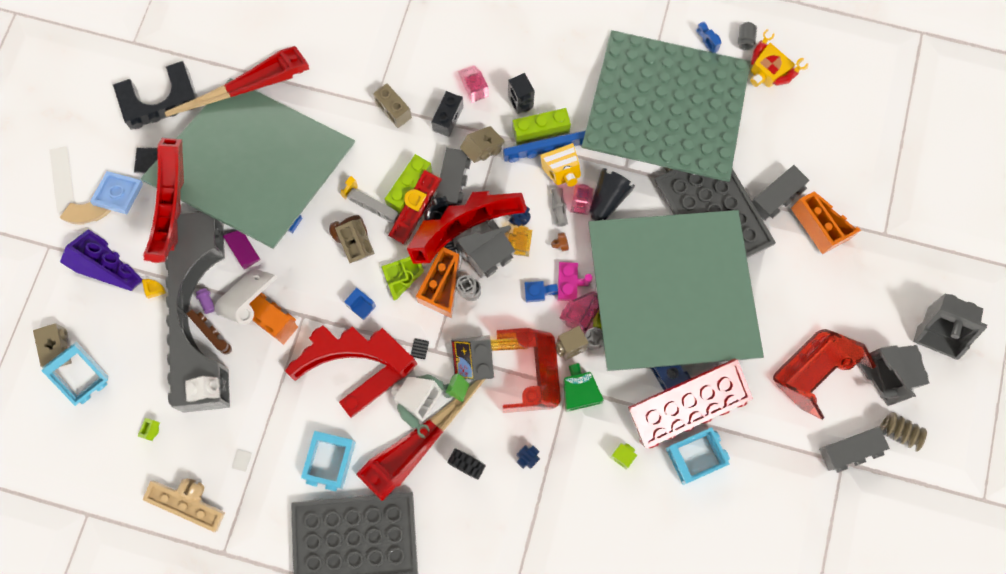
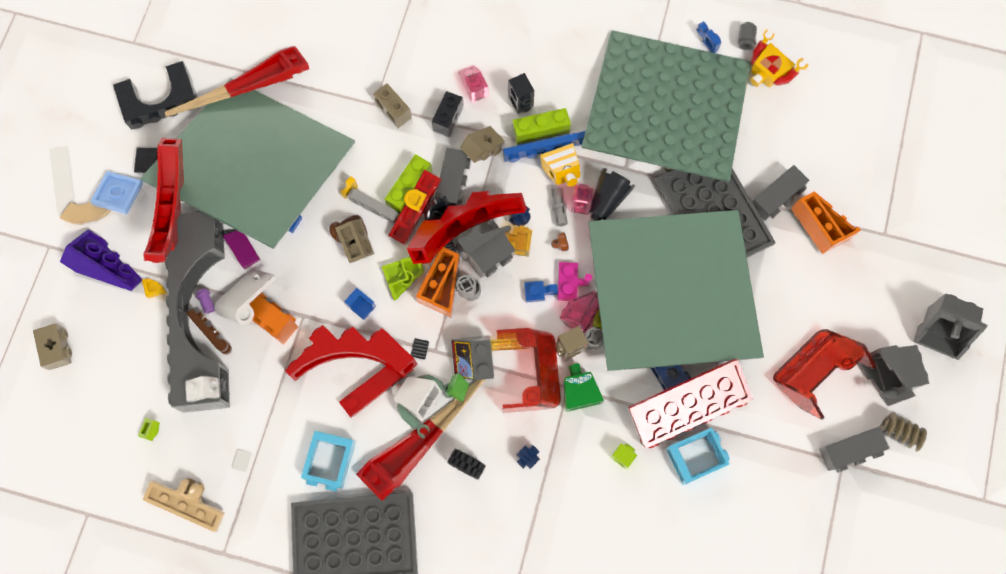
medium azure window [41,342,109,406] -> none

